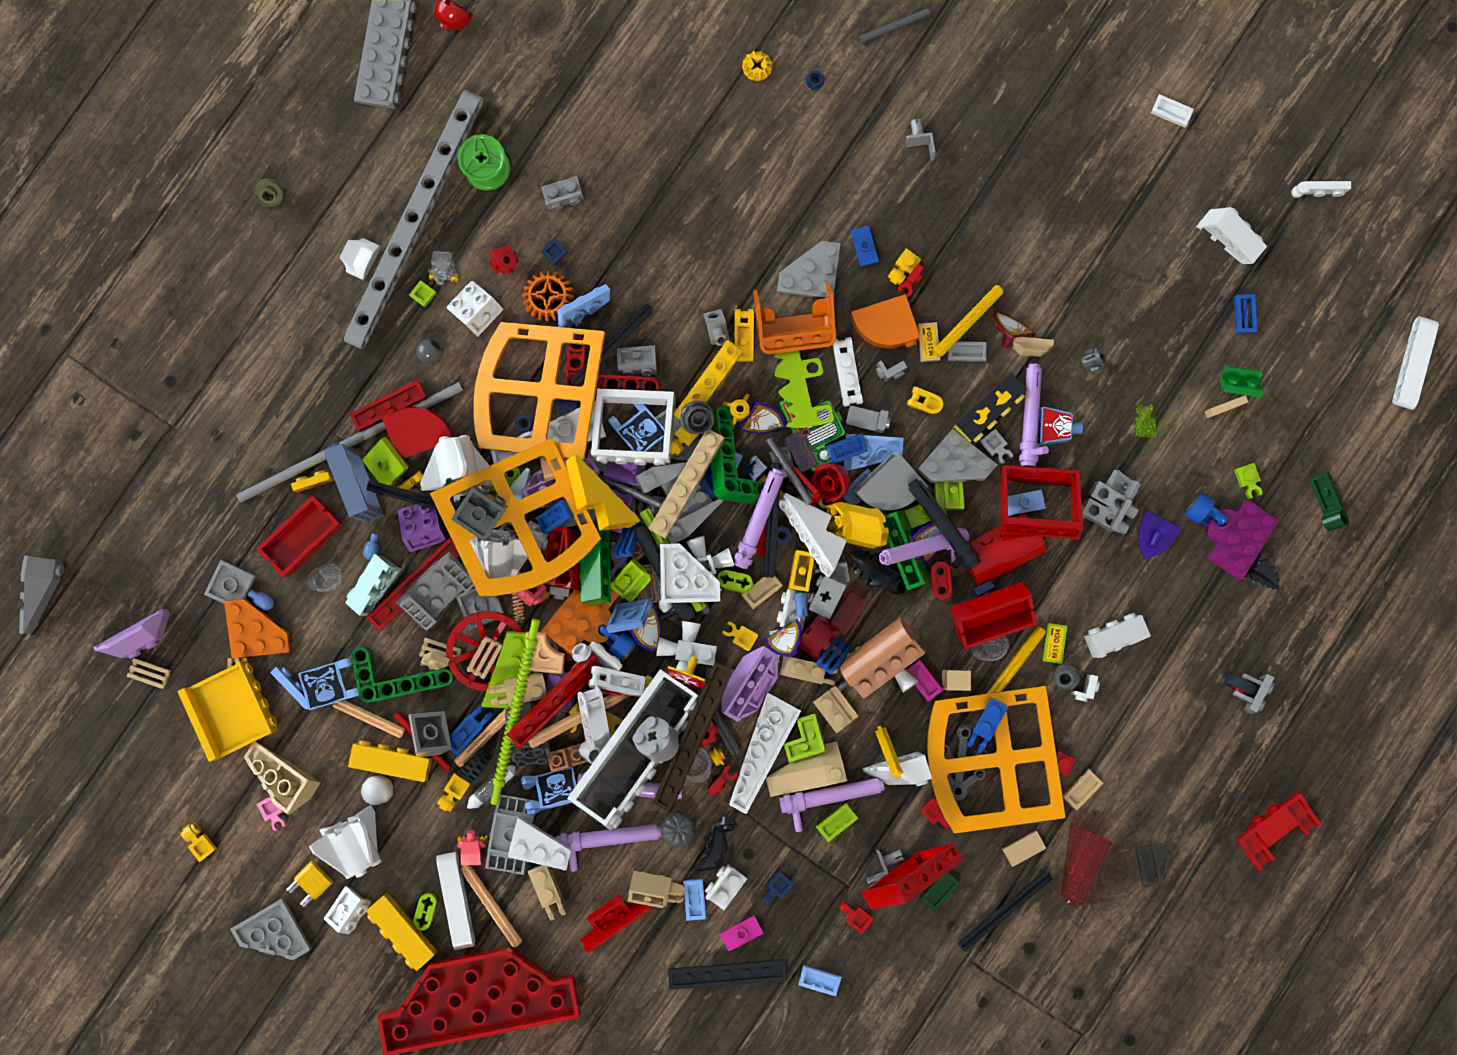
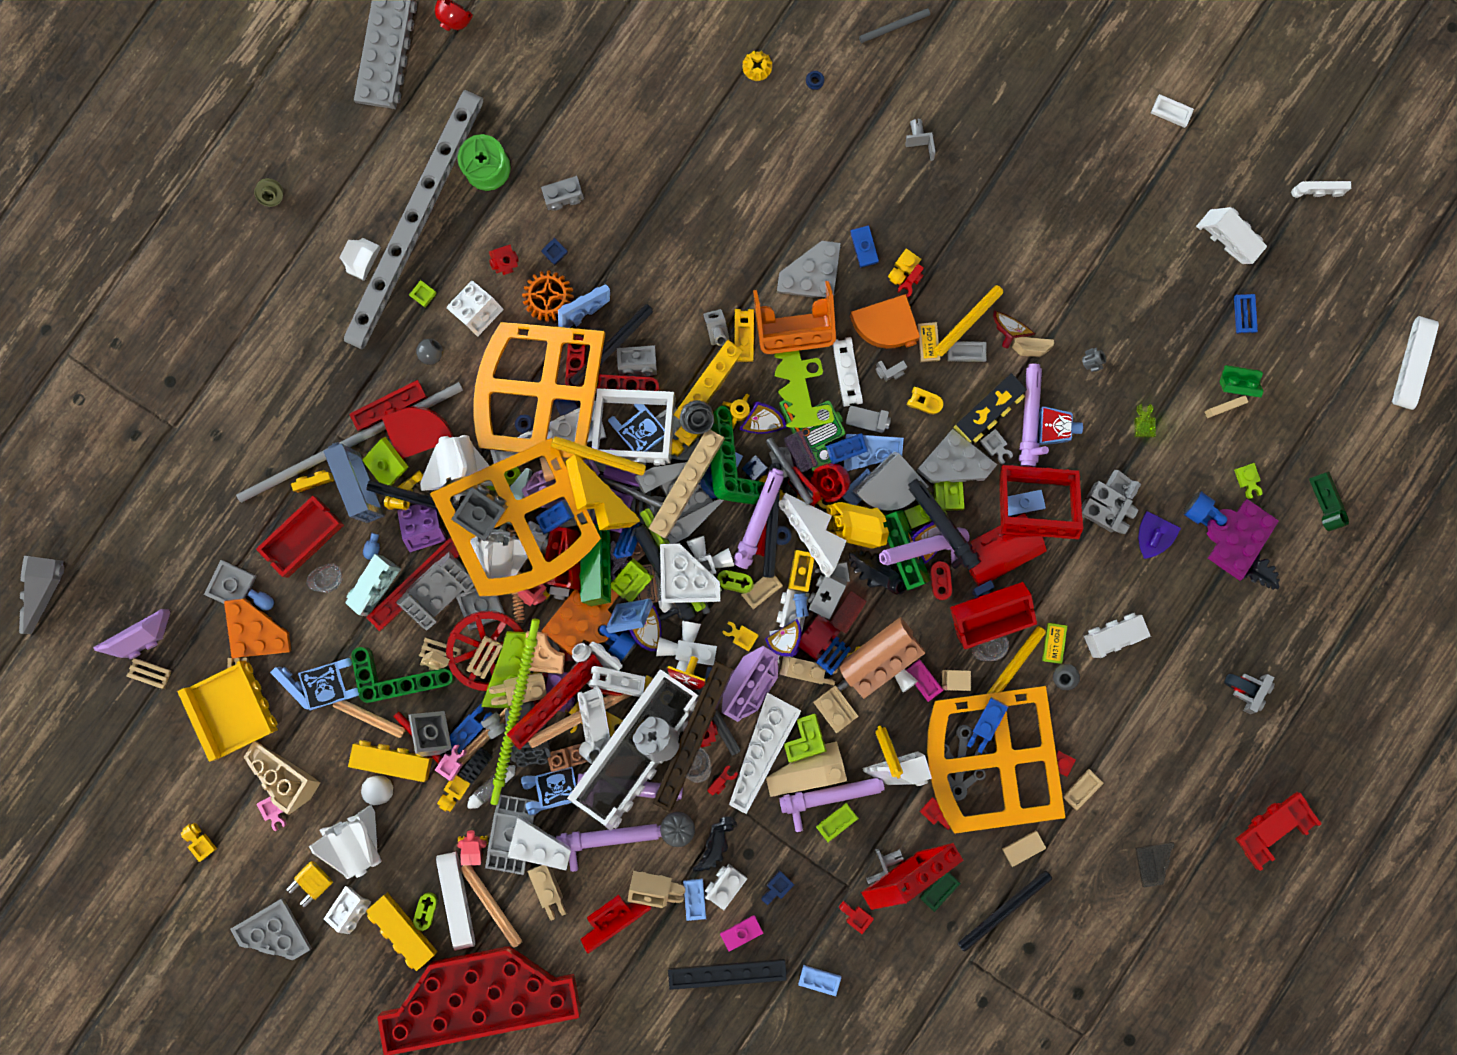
clear piece [428,251,459,285] -> none
yellow plate [709,747,726,766] -> none
clear red slope [1061,823,1112,907] -> none
white bracket [1071,674,1100,702] -> none
none -> yellow pin [384,496,410,510]
none -> bright pink plate [435,745,467,781]
none -> light grey wheel [481,712,506,739]
none -> yellow axle [551,436,646,476]

